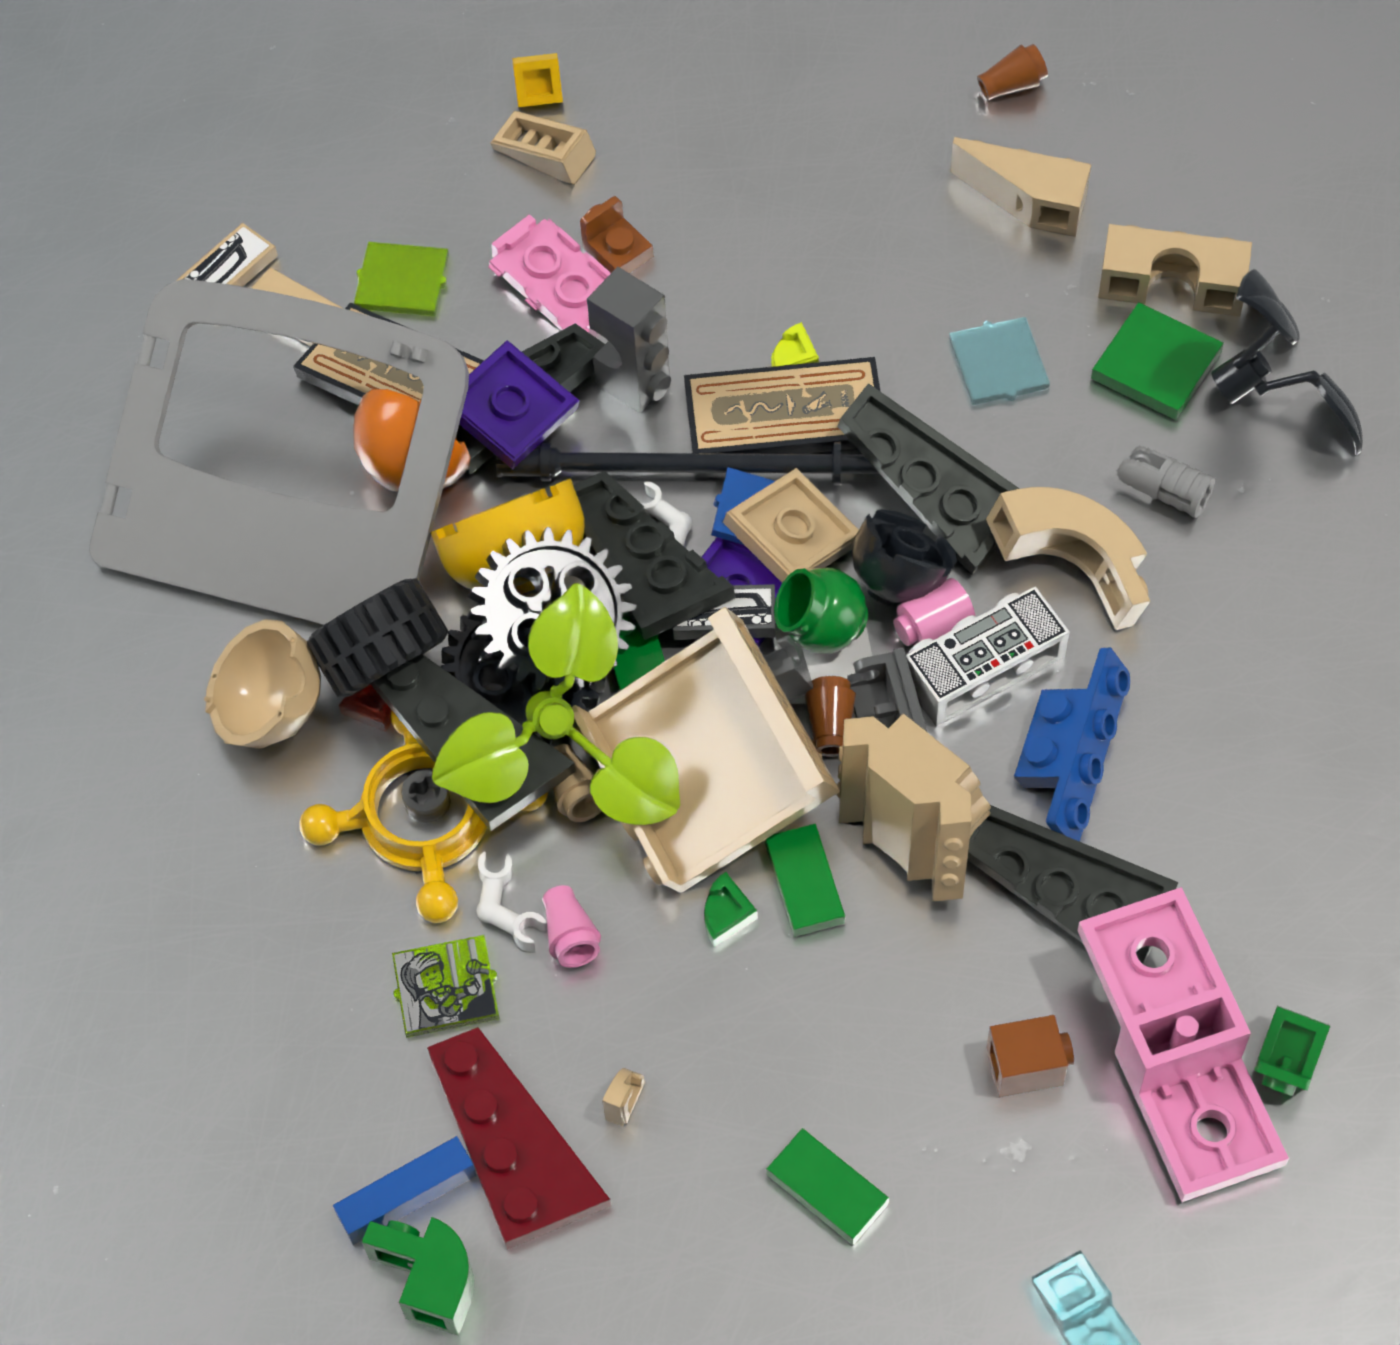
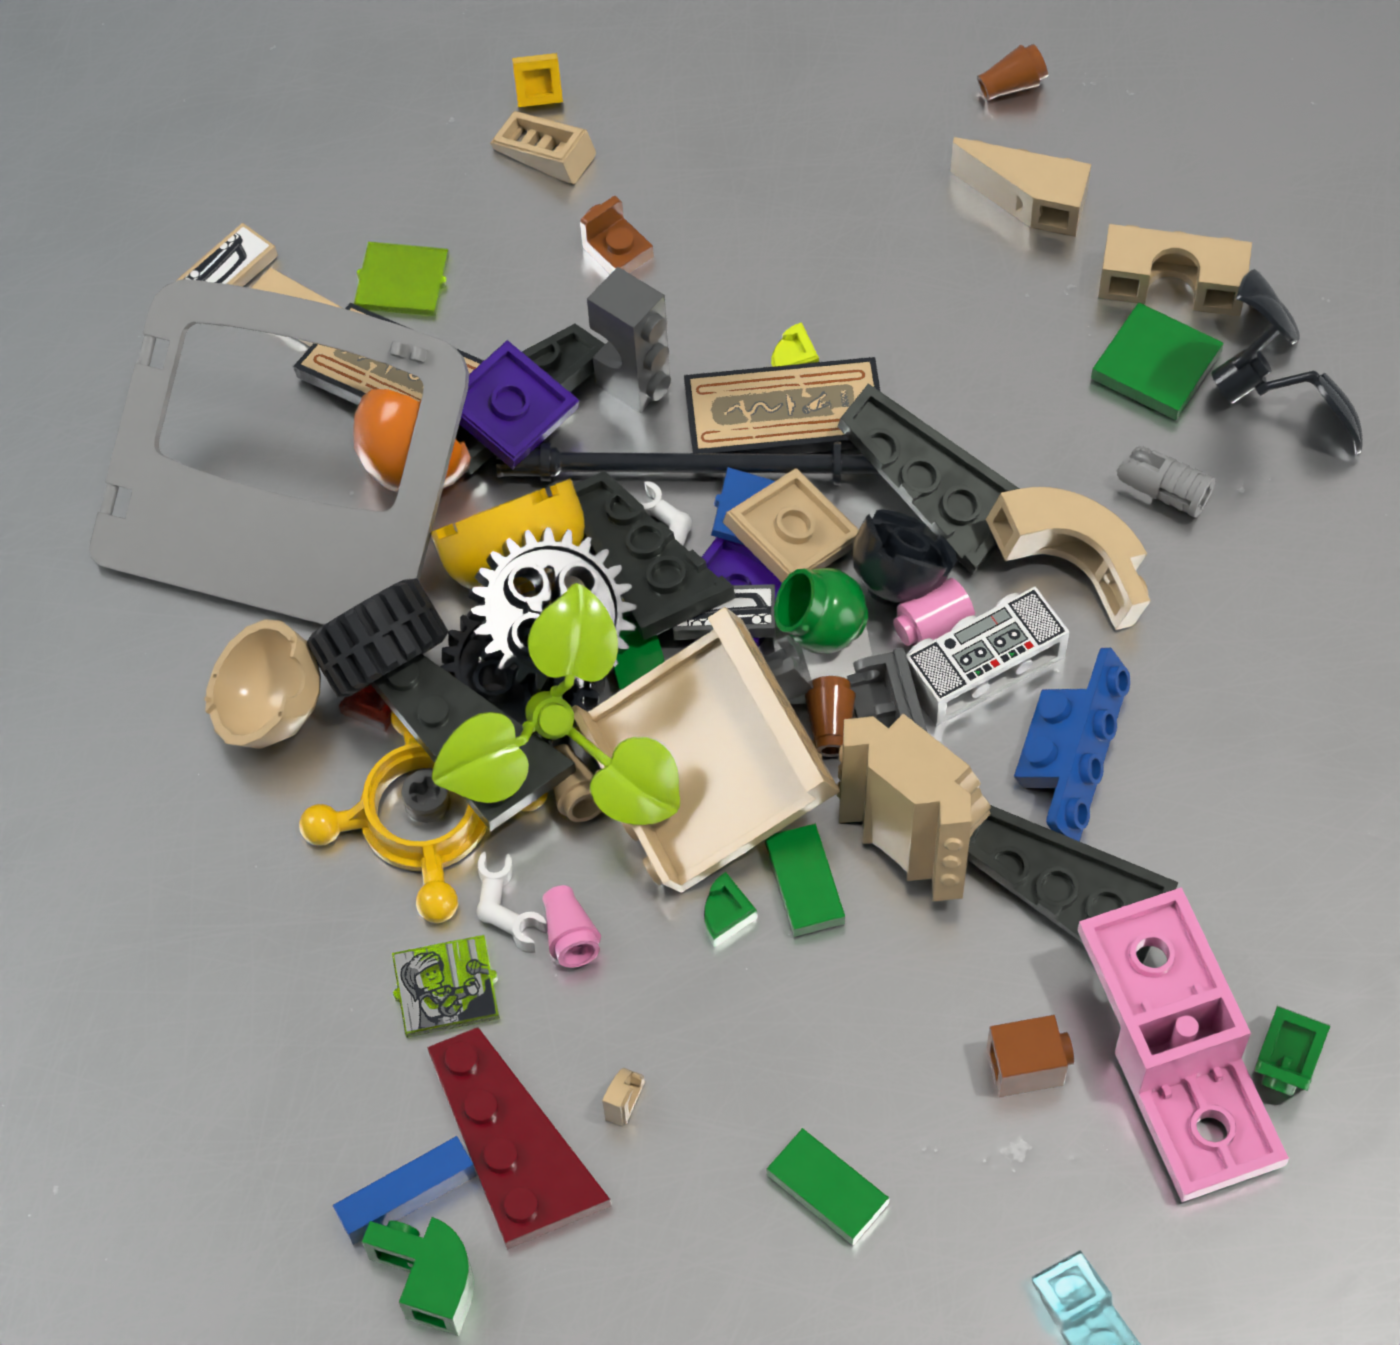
bright pink piece [488,214,611,332] -> none
clear light blue piece [949,317,1050,405] -> none

